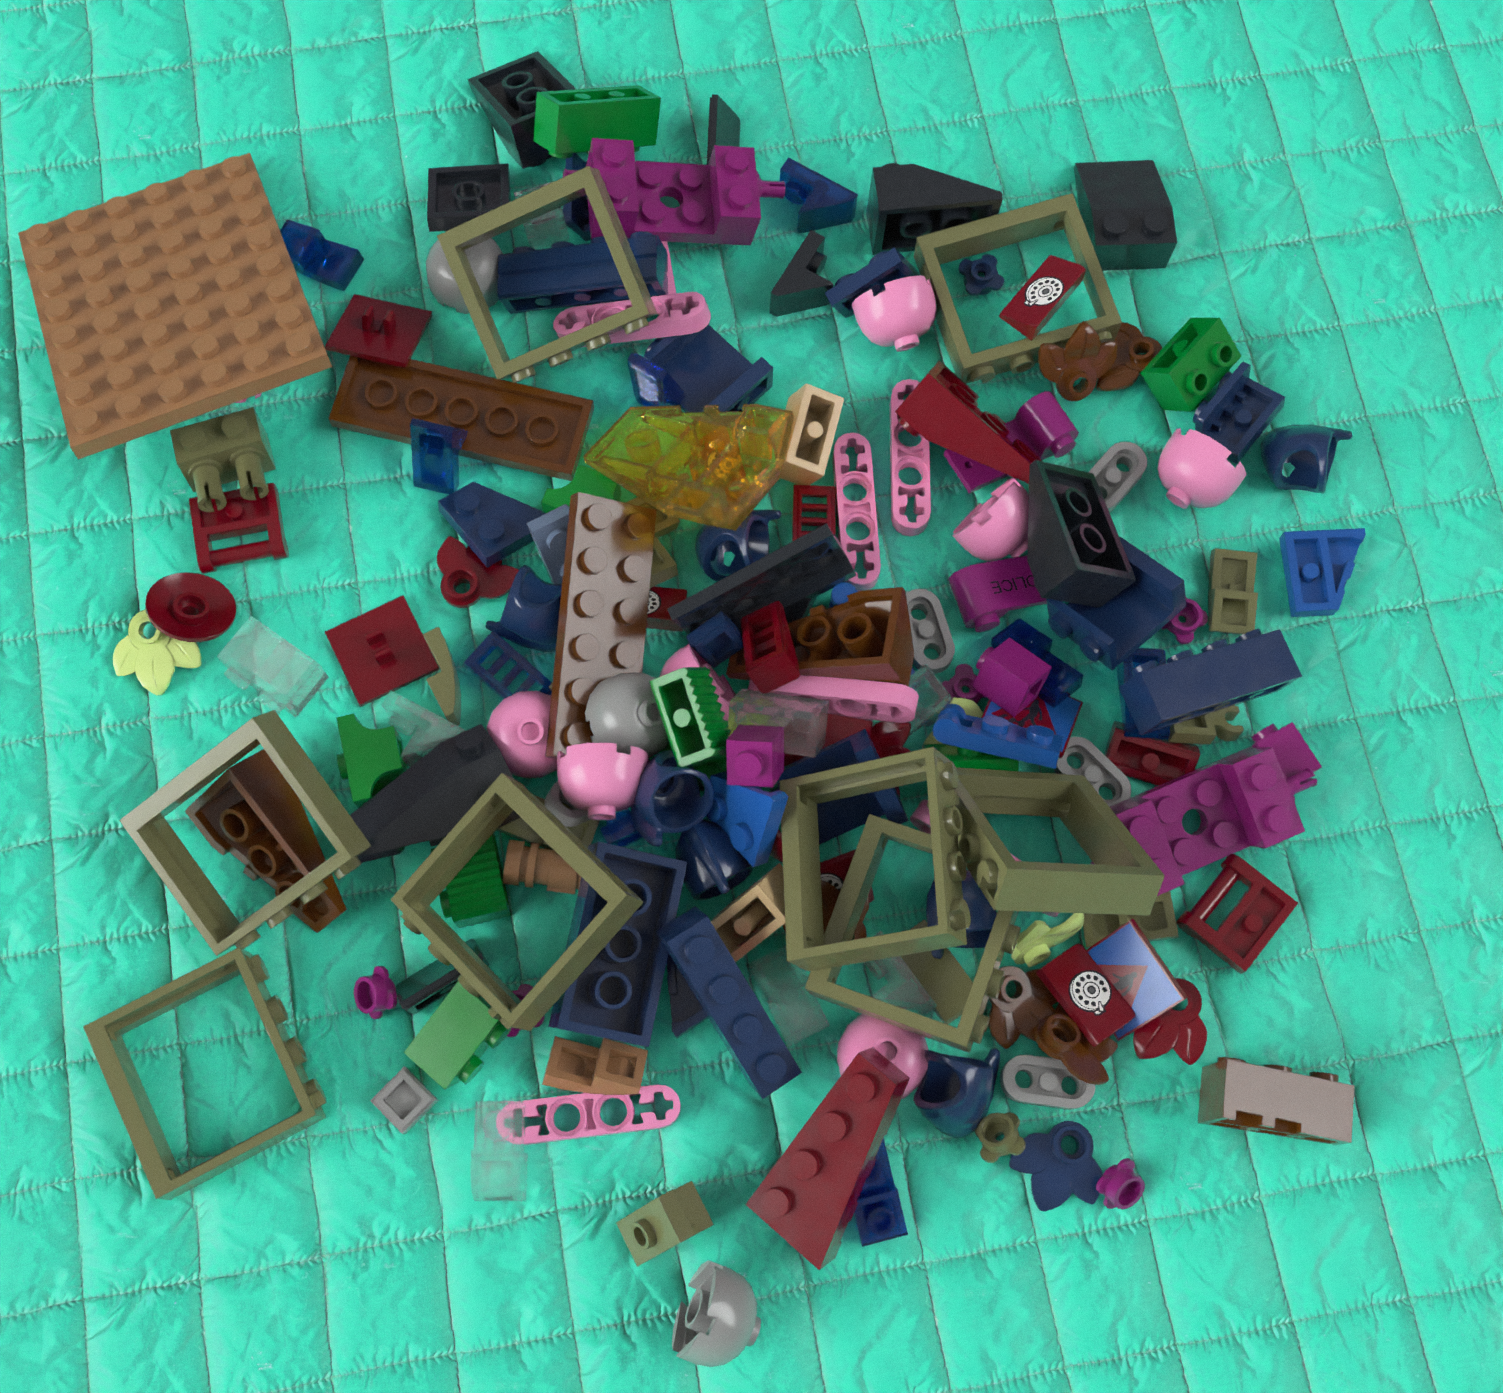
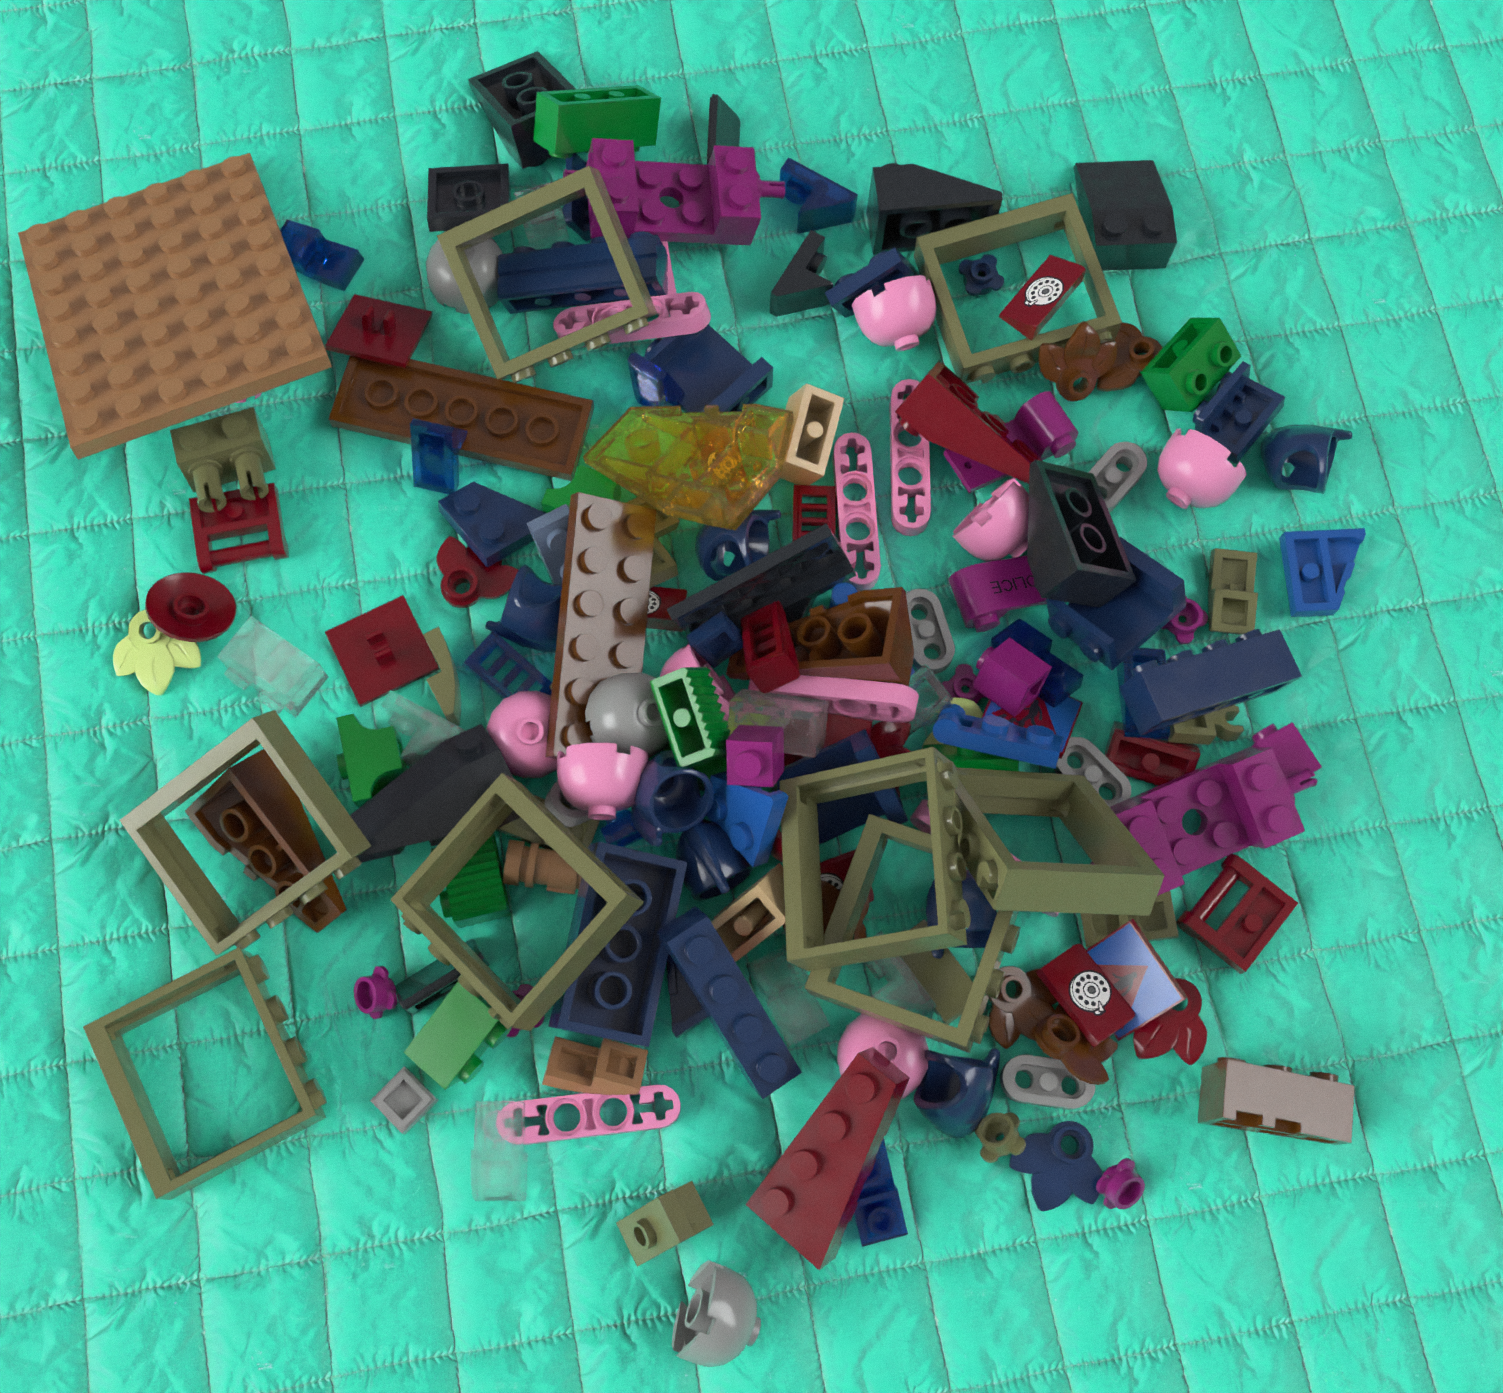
yellowish green plate [1011,913,1084,967] -> none

